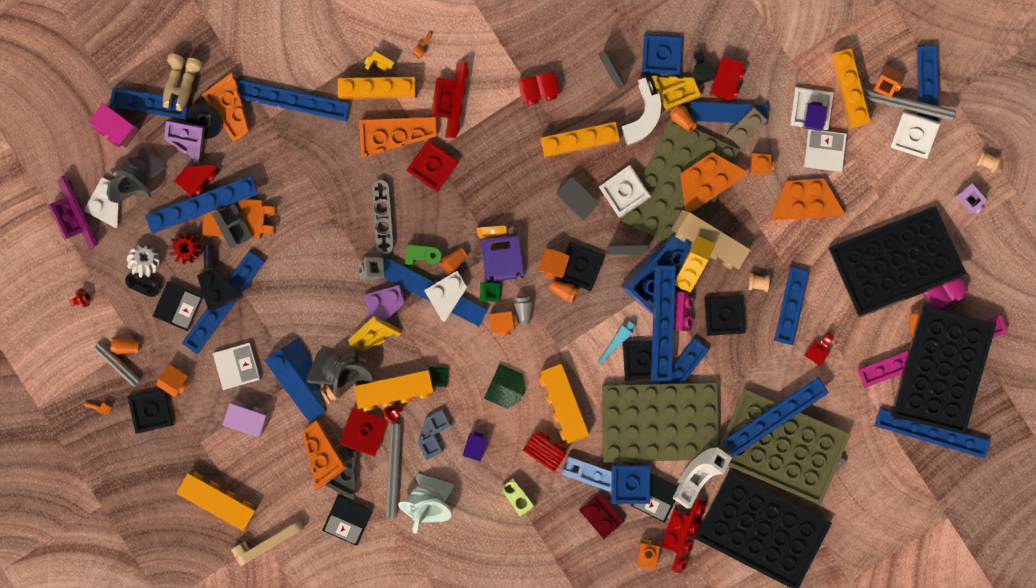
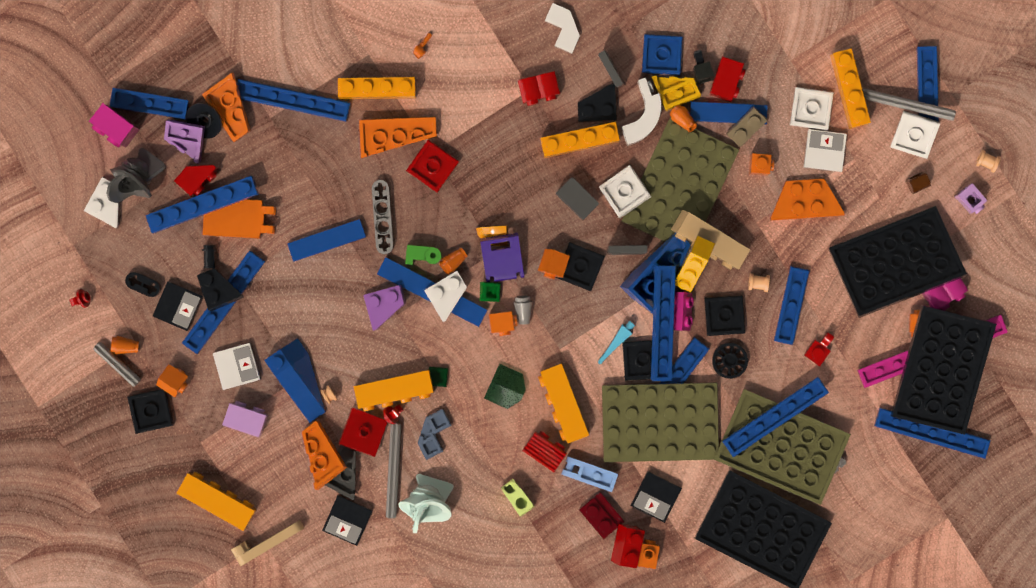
magenta bracket [48,176,98,250] -> none
orange hand [84,401,112,415] -> none
white gear [127,244,160,278] -> none
tan piece [163,54,203,111] -> none
red gear [169,232,202,265] -> none
dark grey panel [212,204,253,248] -> none
dark grey helmet [307,350,374,398] -> none
yellow wing [348,316,401,352] -> none
light grey brick [358,257,384,281] -> none
yellow bracket [364,51,395,71] -> none
red bracket [431,62,469,138] -> none
dark purple brick [462,431,488,462] -> none
orange cone [549,280,579,303] -> none
blue tile [611,465,650,504] -> none
red bracket [661,498,706,574] -> none
white arch [673,447,732,508] -> none
orange wing [680,152,748,213] -> none
dark purple brick [802,101,827,131] -> none
orange brick [874,65,903,98] -> none
none -> blue tile [287,219,366,262]
none -> white tile [545,3,580,54]
none -> black wing [577,83,617,123]
none -> red brick [611,523,645,568]
none -> black wheel [712,343,748,379]
none -> reddish brown brick [905,172,931,194]

